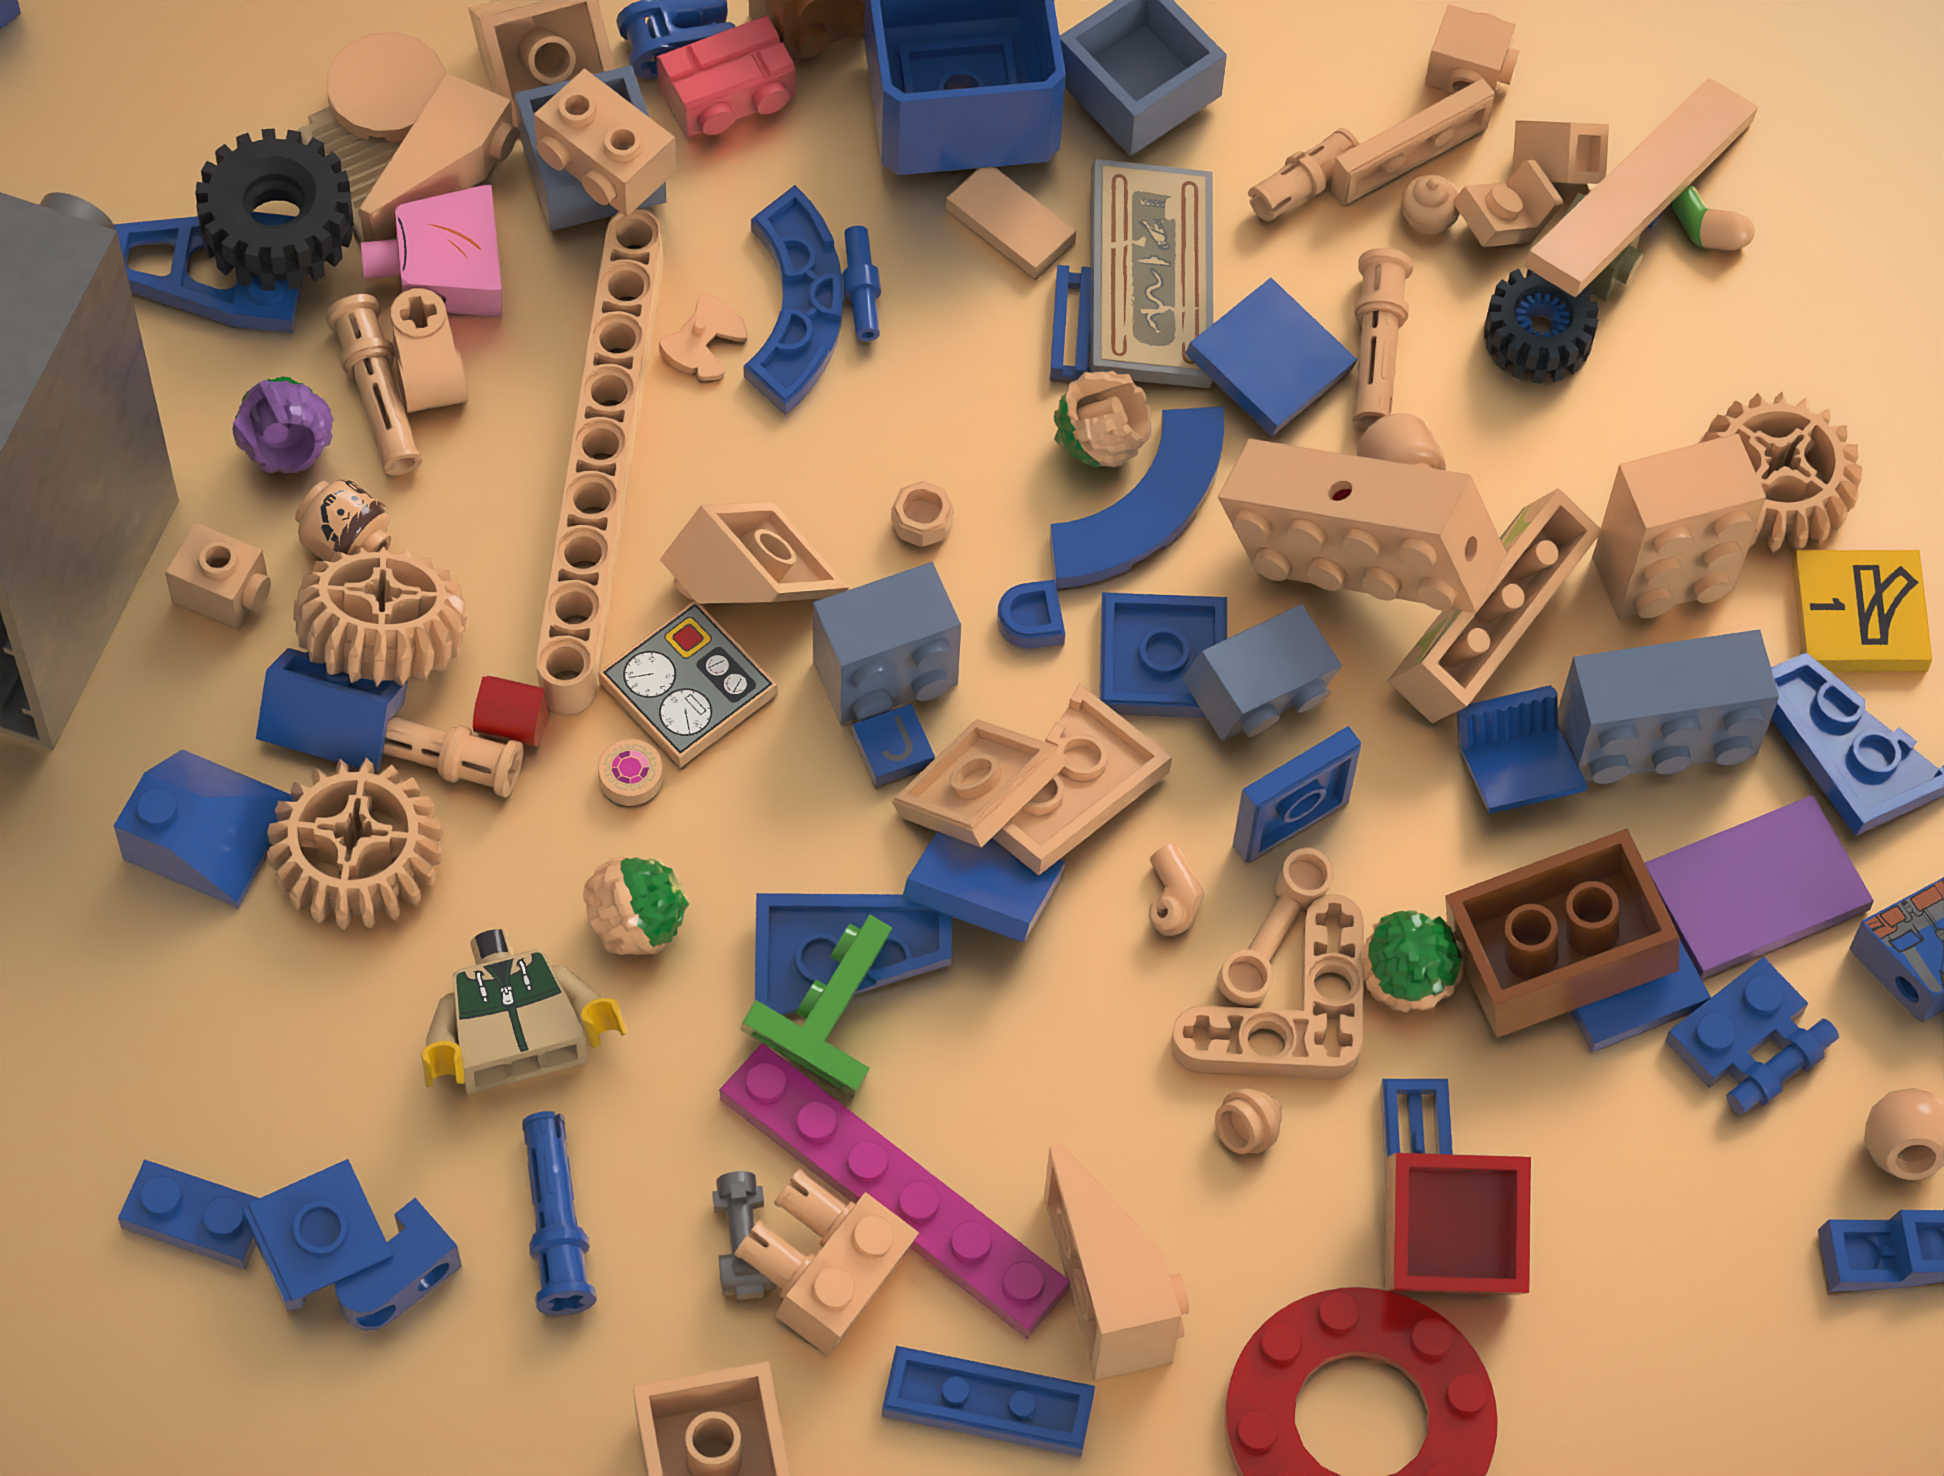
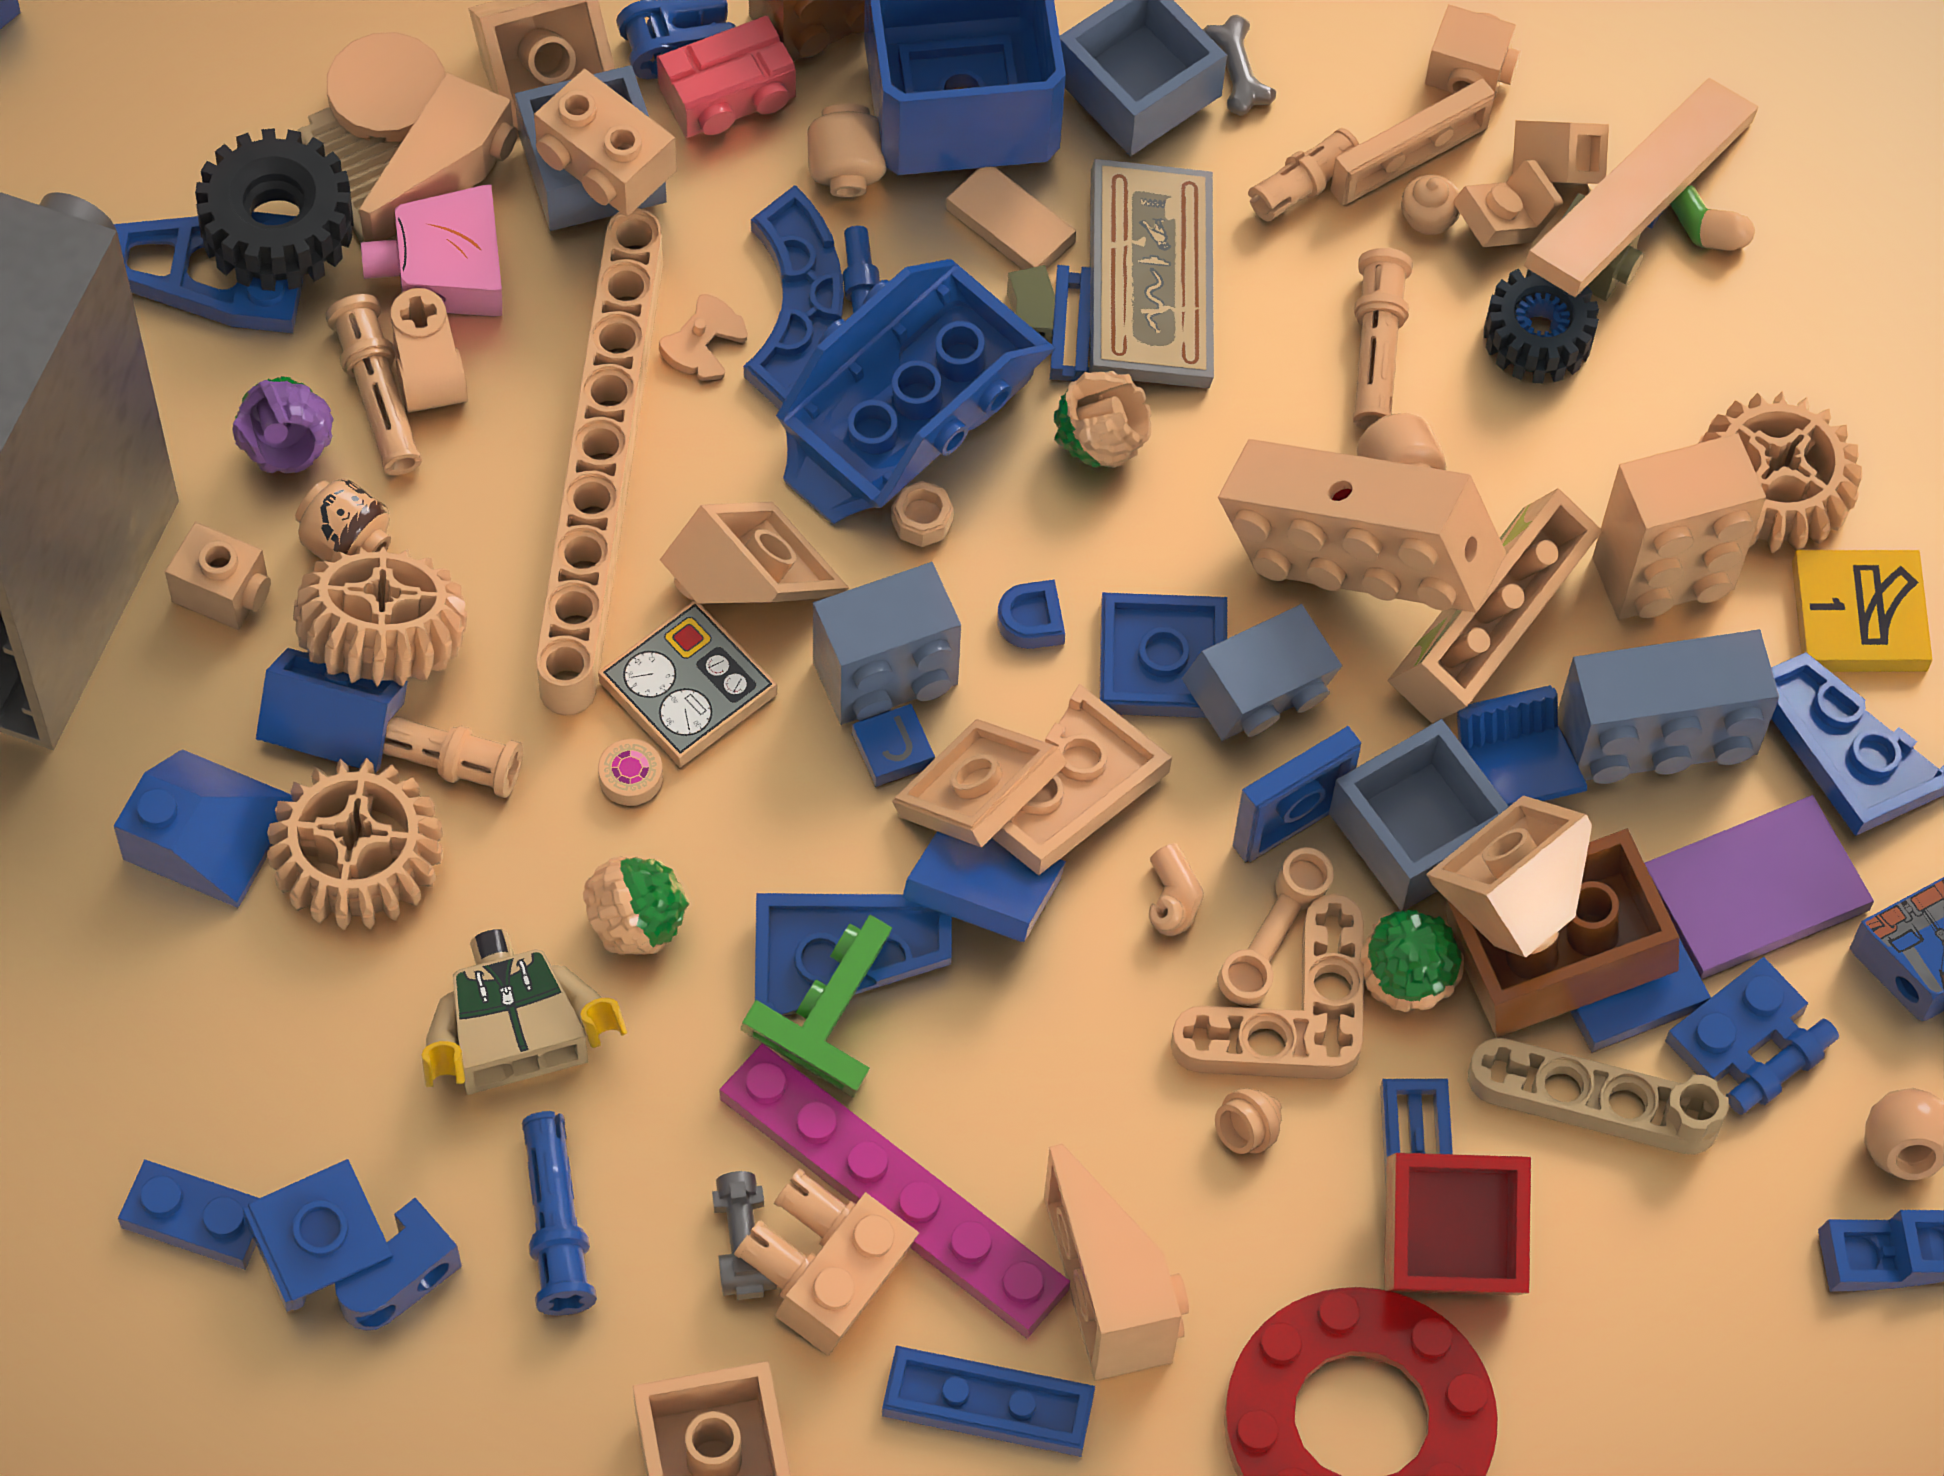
red brick [472,675,550,747] -> none
blue tile [1050,406,1224,589] -> none
blue tile [1185,277,1358,436] -> none
none -> blue slope [776,259,1056,524]
none -> light nougat head [807,104,887,197]
none -> olive piece [1007,265,1055,344]
none -> flat silver piece [1203,14,1277,116]
none -> sand blue piece [1329,719,1509,911]
none -> light nougat slope [1426,796,1592,957]
none -> tan beam [1468,1038,1729,1155]

